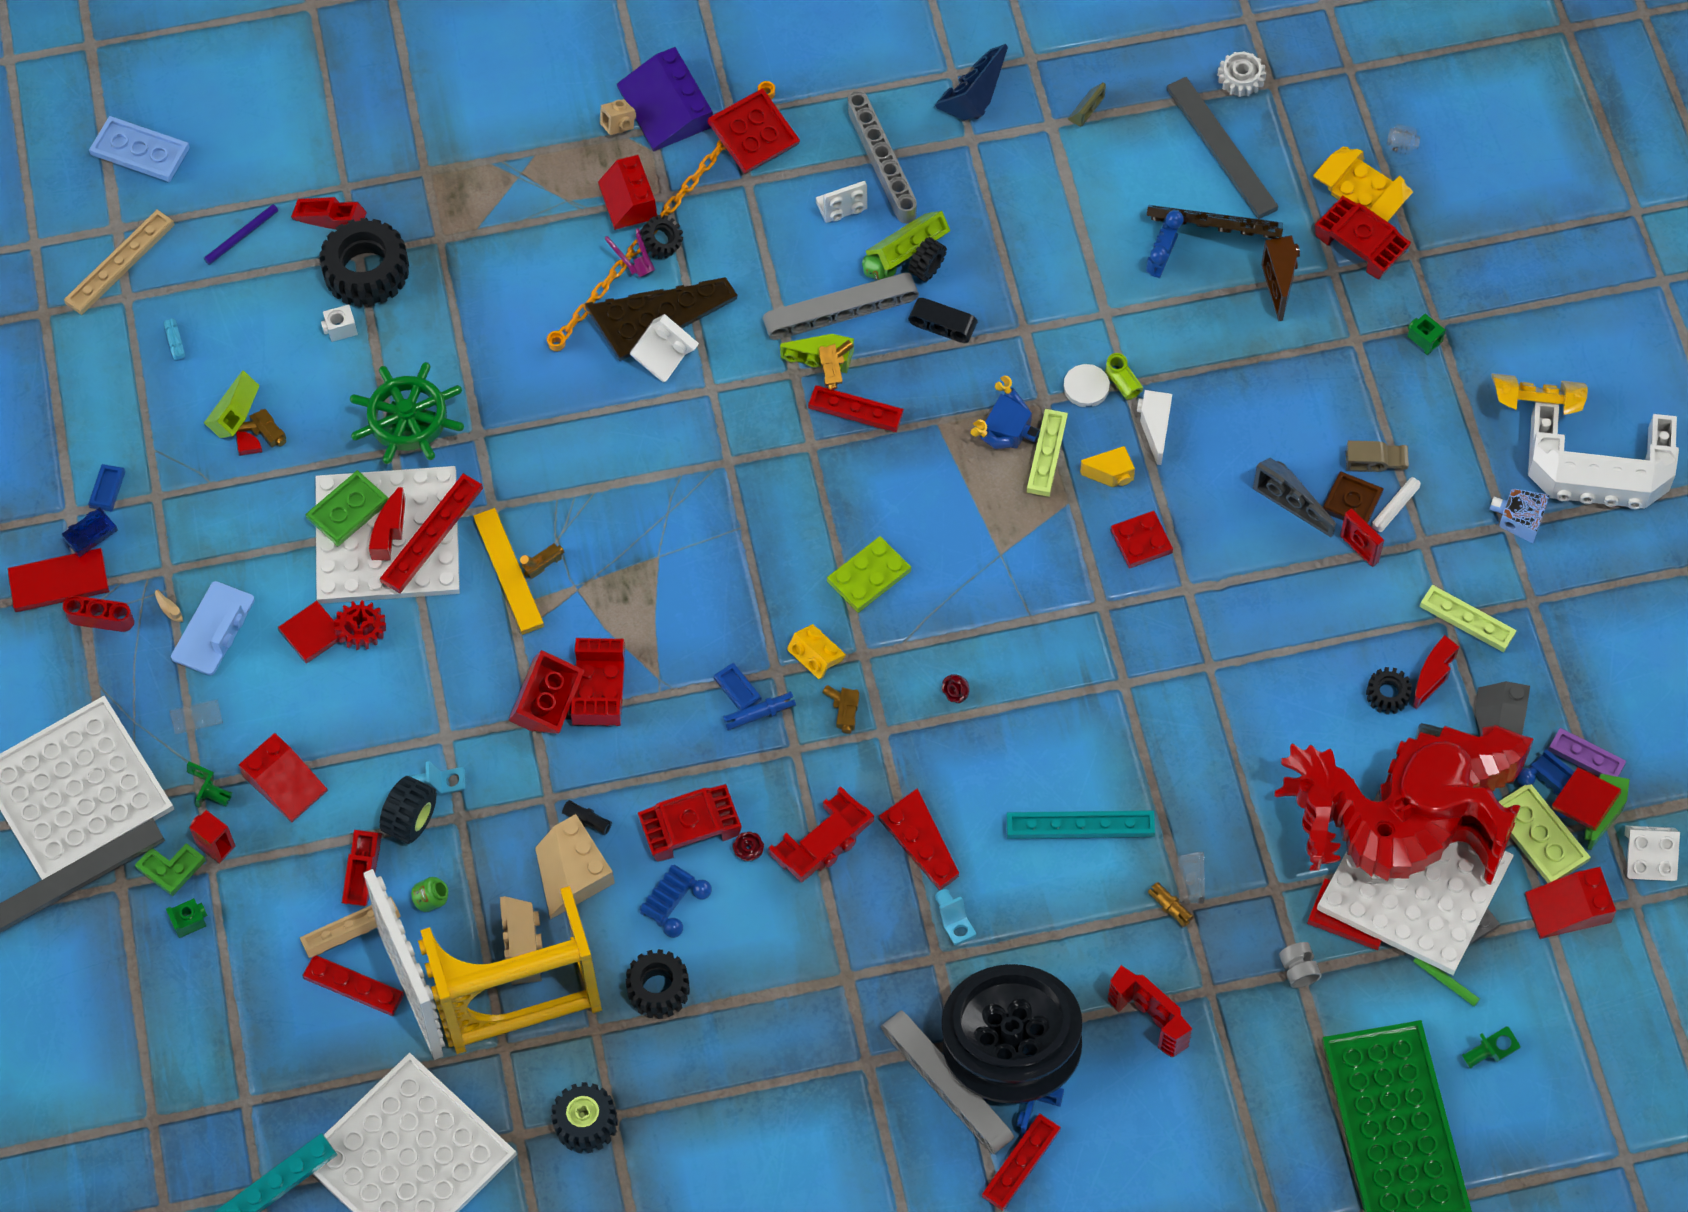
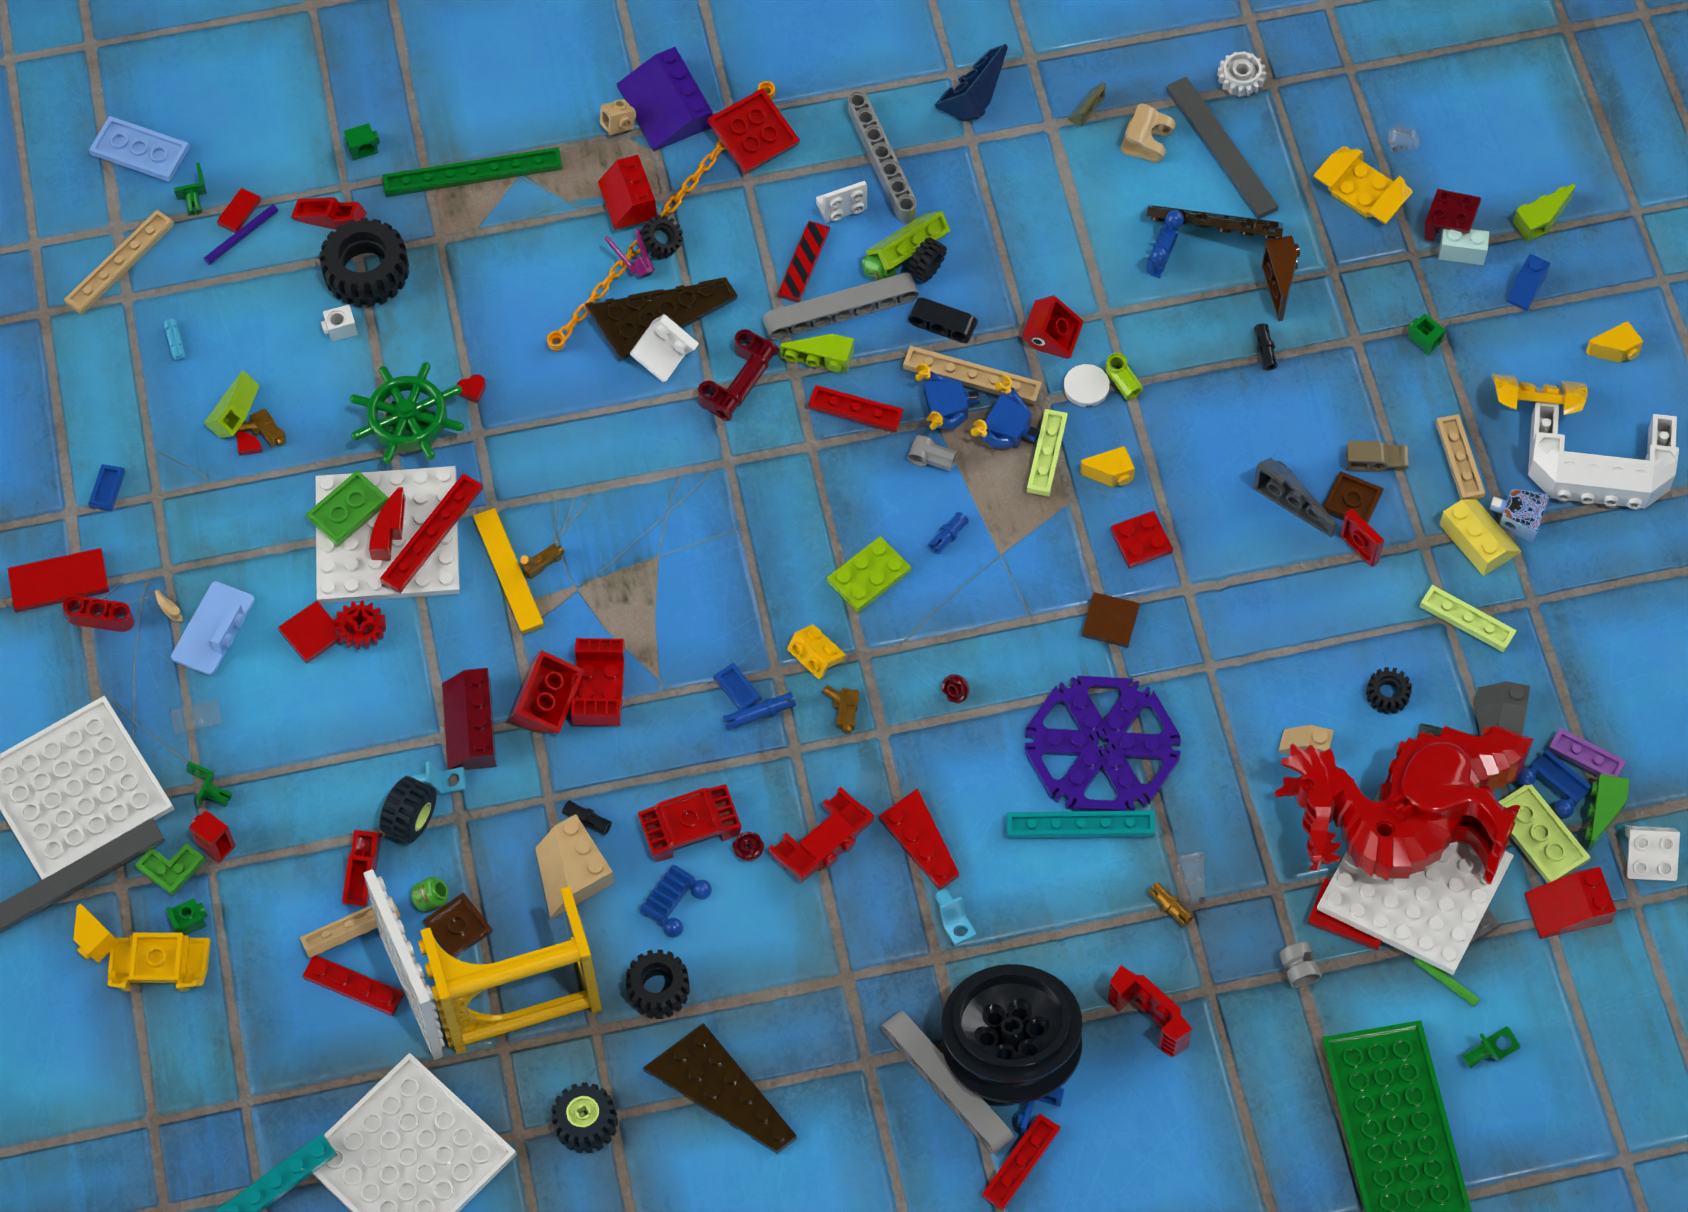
clear blue bracket [62,507,118,557] -> none
red slope [239,733,328,823] -> none
tan wedge [500,896,543,985] -> none
pearl gold piece [818,340,854,390] -> none
white slope [1137,390,1172,465] -> none
red plate [1315,196,1411,280] -> none
white axle [1372,477,1421,532] -> none
red slope [1413,635,1459,709] -> none
red tile [1552,767,1621,831] -> none
none -> yellow slope [73,903,120,963]
none -> yellow piece [107,932,211,993]
none -> green bracket [174,163,207,216]
none -> red tile [217,188,261,233]
none -> green brick [344,123,380,161]
none -> green tile [382,147,563,197]
none -> reddish brown tile [423,892,493,958]
none -> dark red slope [442,668,497,770]
none -> red tile [456,374,486,403]
none -> dark brown wing [643,1023,797,1154]
none -> dark red piece [698,329,779,421]
none -> red tile [778,221,830,303]
none -> tan plate [903,345,1042,406]
none -> light grey piece [907,435,957,472]
none -> torso [915,363,980,431]
none -> blue pin [928,512,969,554]
none -> red slope [1021,295,1084,359]
none -> dark purple plate [1025,676,1181,811]
none -> reddish brown tile [1082,592,1140,648]
none -> tan piece [1120,104,1176,163]
none -> black pin [1254,323,1278,371]
none -> tan slope [1278,725,1334,755]
none -> dark red bracket [1425,189,1481,241]
none -> tan plate [1436,414,1485,500]
none -> light aqua brick [1438,229,1489,265]
none -> light yellow slope [1439,499,1521,576]
none -> blue slope [1507,254,1550,311]
none -> lime slope [1513,184,1576,242]
none -> yellow slope [1586,321,1644,363]

